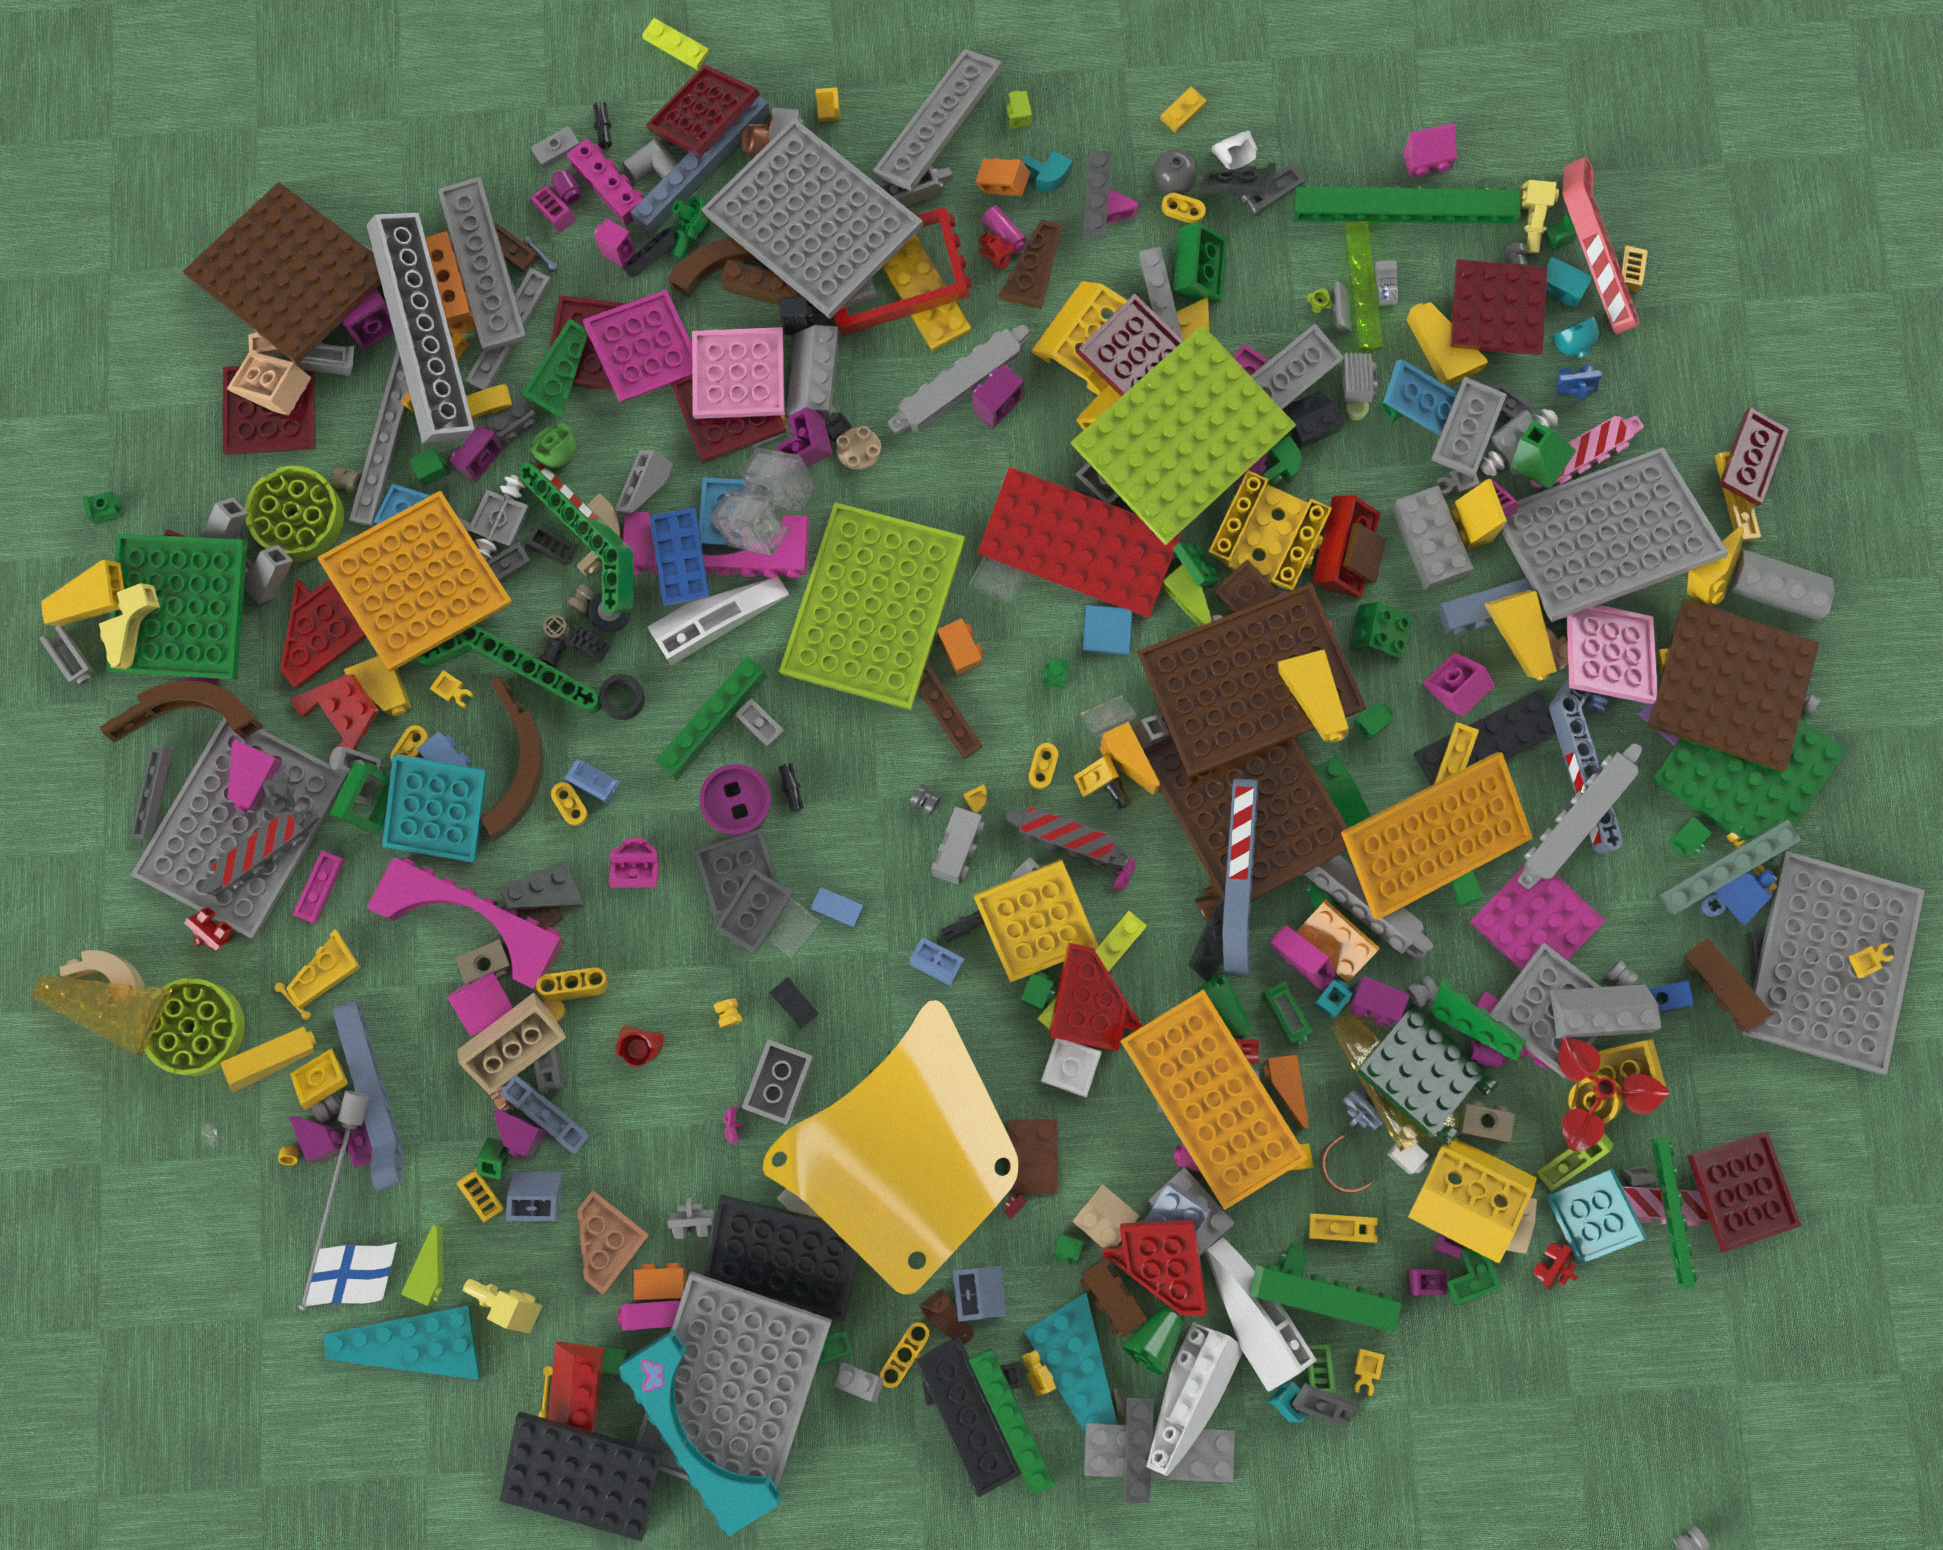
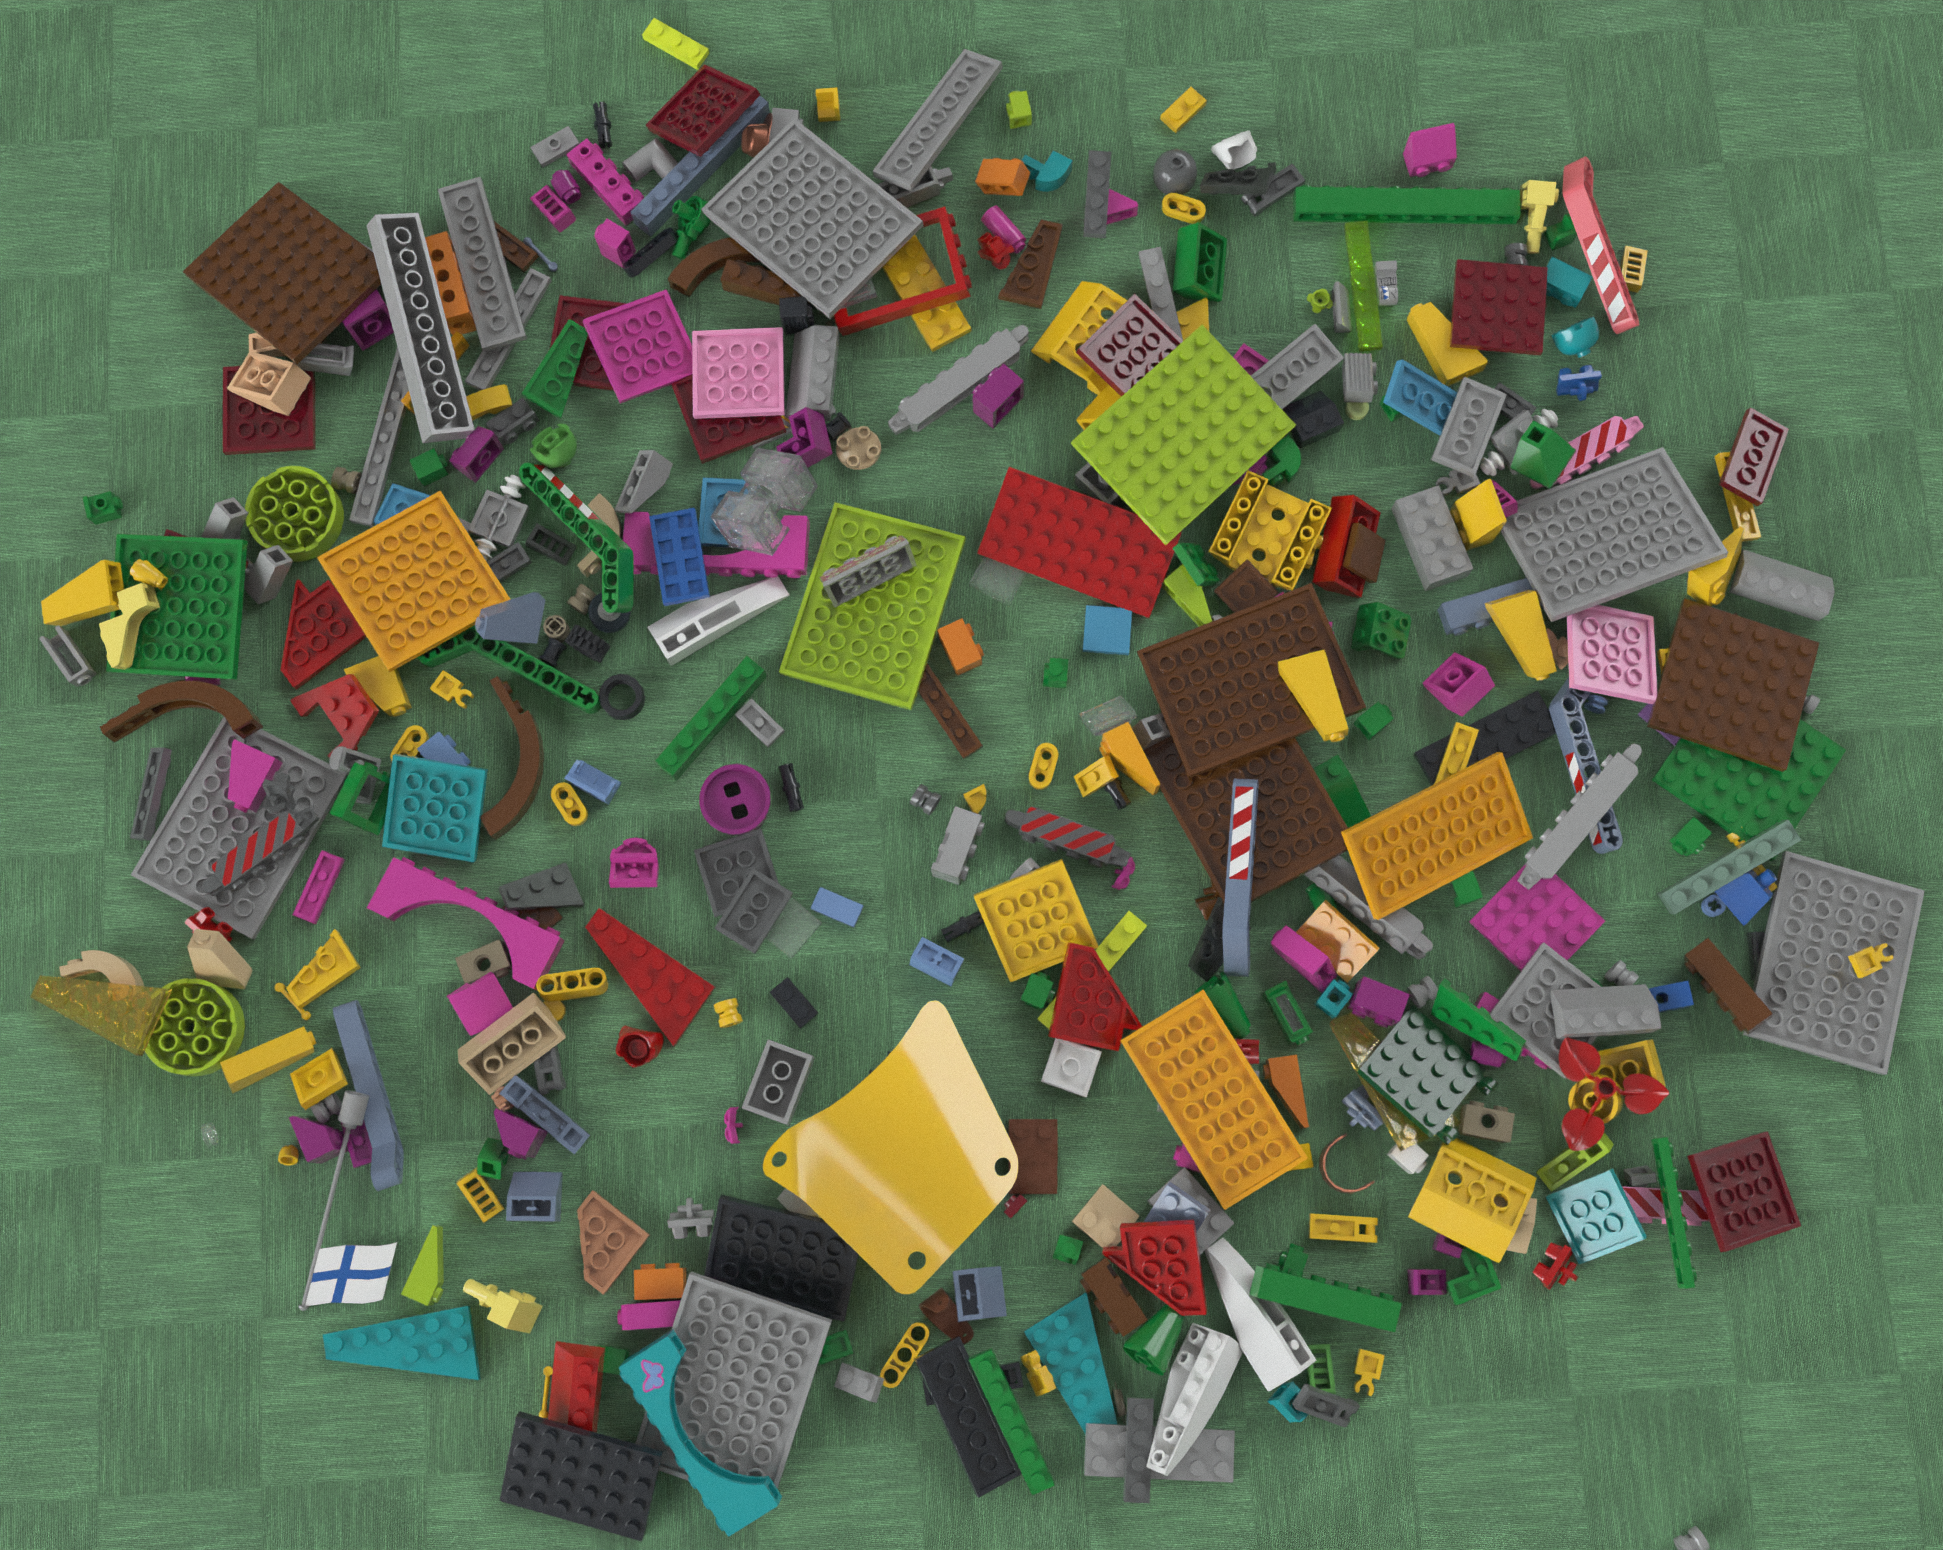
none -> yellow cone [130,559,168,589]
none -> tan slope [187,929,252,989]
none -> sand blue slope [475,592,545,644]
none -> red wing [585,908,716,1047]
none -> light grey slope [819,535,917,607]

